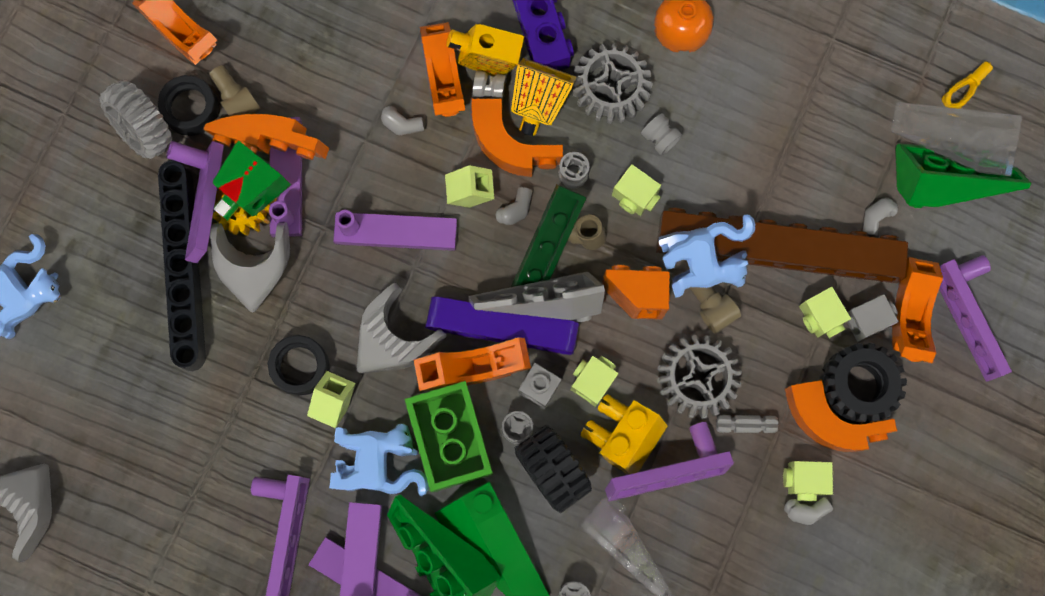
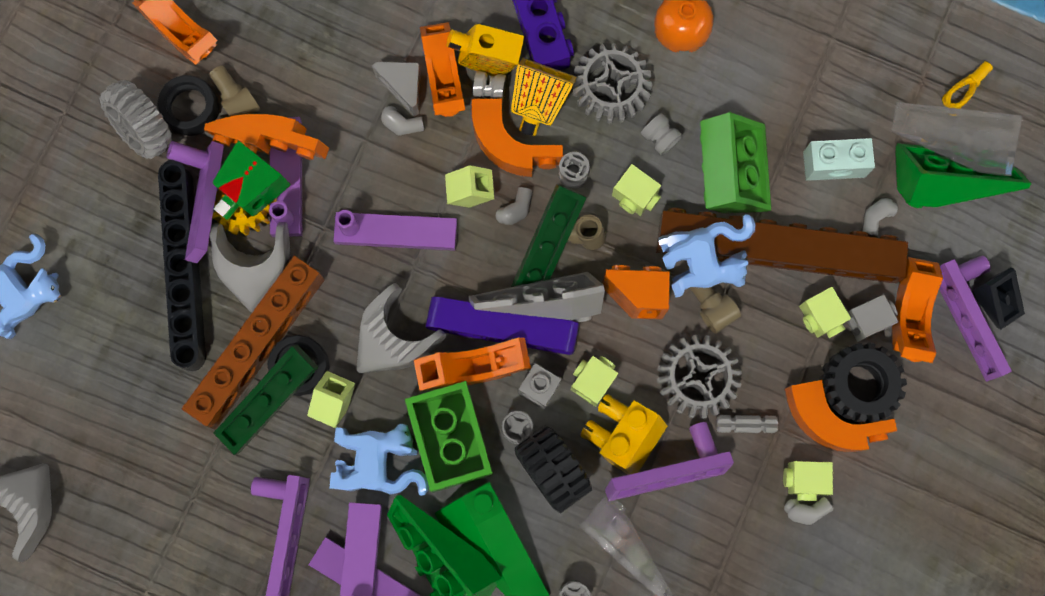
none -> dark orange brick [182,256,325,430]
none -> dark green plate [213,345,318,455]
none -> light grey slope [372,62,421,117]
none -> bright green slope [700,112,771,213]
none -> light aqua brick [803,138,875,181]
none -> black slope [971,267,1025,330]

